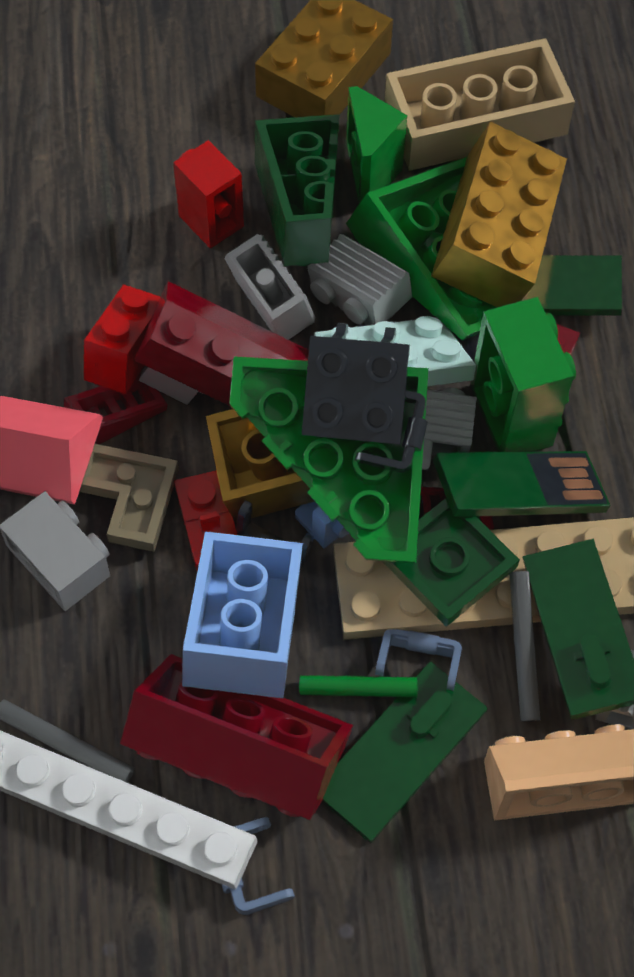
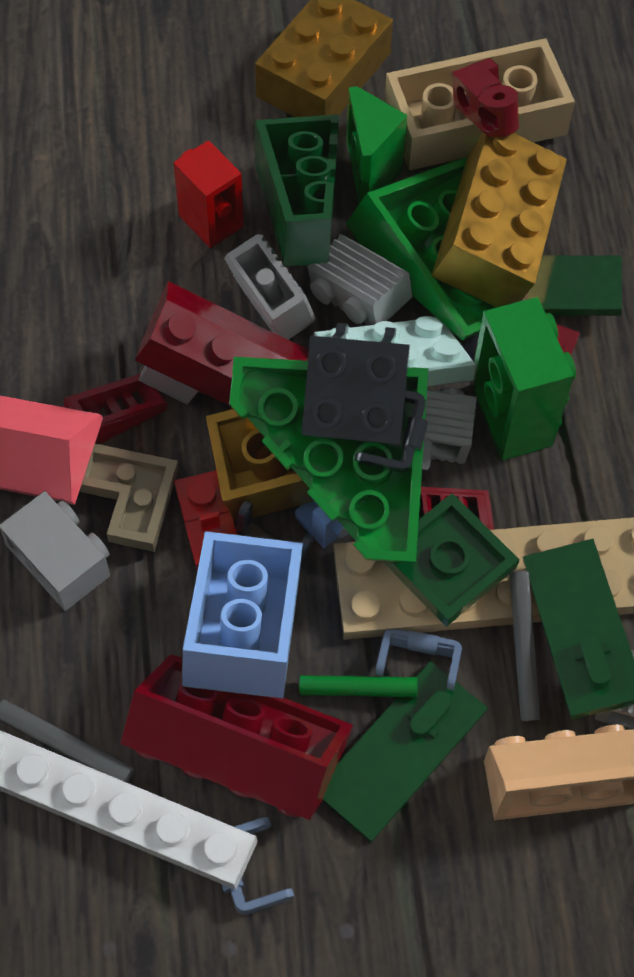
red brick [84,284,160,394] -> none
dark green piece [433,451,611,517] -> none
none -> dark red leg [452,58,519,137]

